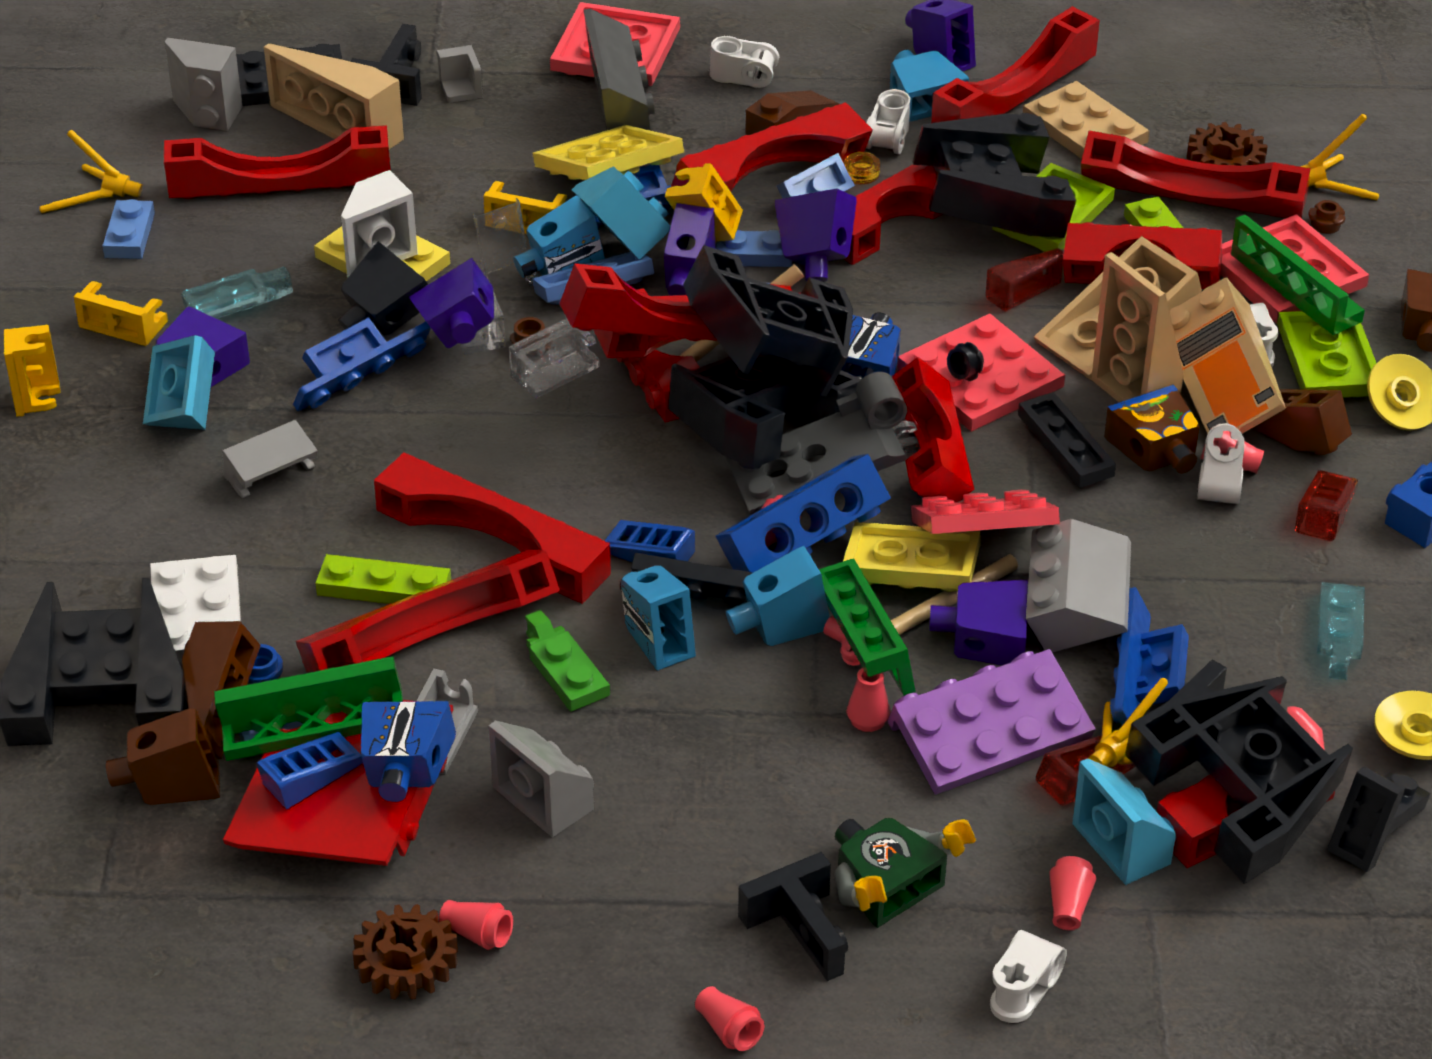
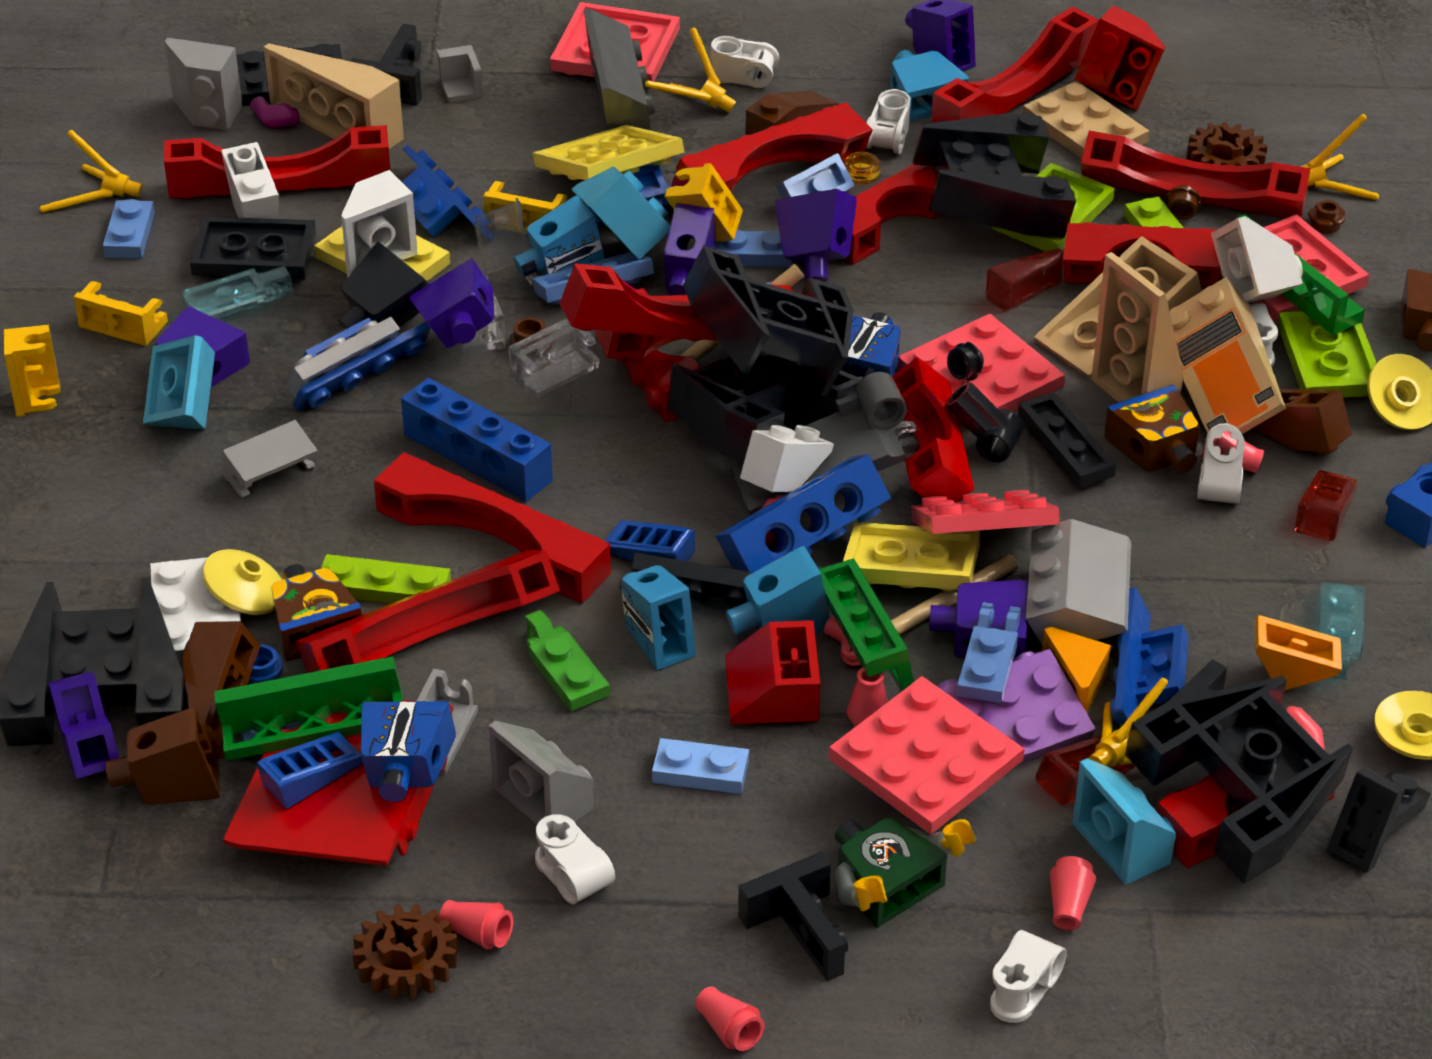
none -> dark purple brick [48,671,119,779]
none -> black plate [190,217,316,279]
none -> light yellow dish [202,549,281,615]
none -> white slope [221,142,280,219]
none -> magenta arm [250,97,300,129]
none -> torso [271,564,362,662]
none -> light grey plate [287,317,400,398]
none -> blue brick [401,377,553,502]
none -> blue bracket [402,144,495,242]
none -> white piece [535,814,616,905]
none -> yellow plant [645,27,736,113]
none -> light blue piece [652,738,749,794]
none -> red slope [725,620,821,725]
none -> white slope [740,425,834,492]
none -> coral plate [828,676,1025,835]
none -> black piece [945,381,1024,463]
none -> medium blue hinge [957,602,1021,704]
none -> light orange slope [1042,627,1111,713]
none -> red slope [1074,5,1166,110]
none -> reddish brown plate [1165,185,1201,219]
none -> white slope [1211,216,1303,303]
none -> light orange slope [1255,615,1342,691]

